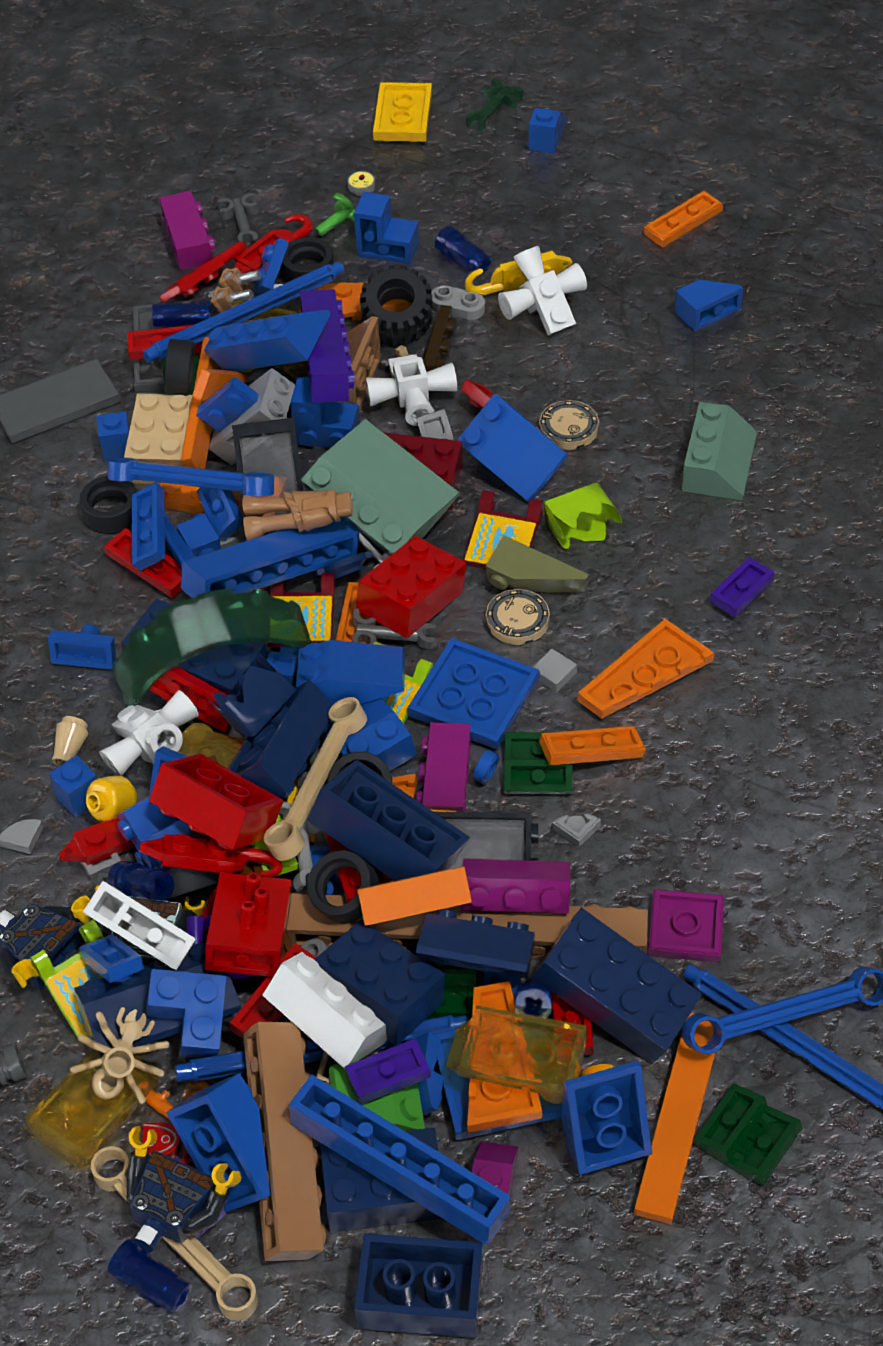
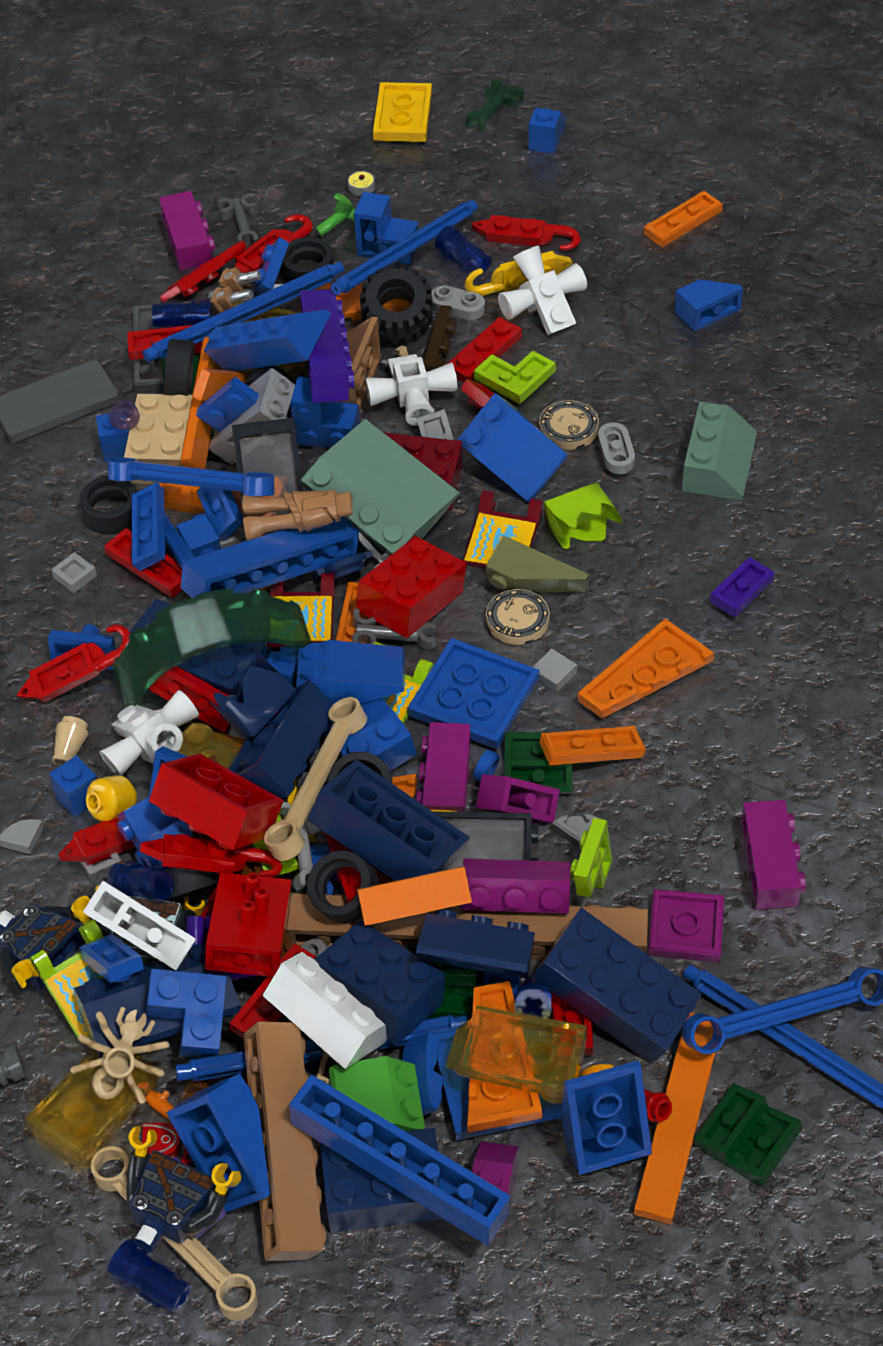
dark purple plate [345,1038,431,1105] -> none
dark blue brick [354,1233,484,1338] -> none
none -> red plate [17,625,133,703]
none -> light grey tile [51,552,97,593]
none -> clear purple plate [109,400,140,430]
none -> blue piece [331,200,478,295]
none -> red plate [447,317,522,383]
none -> red plate [472,215,581,251]
none -> lime plate [474,351,556,404]
none -> magenta slope [476,774,560,823]
none -> lime plate [570,818,612,898]
none -> light grey plate [598,422,635,474]
none -> red pin [644,1089,672,1122]
none -> magenta brick [741,800,806,910]

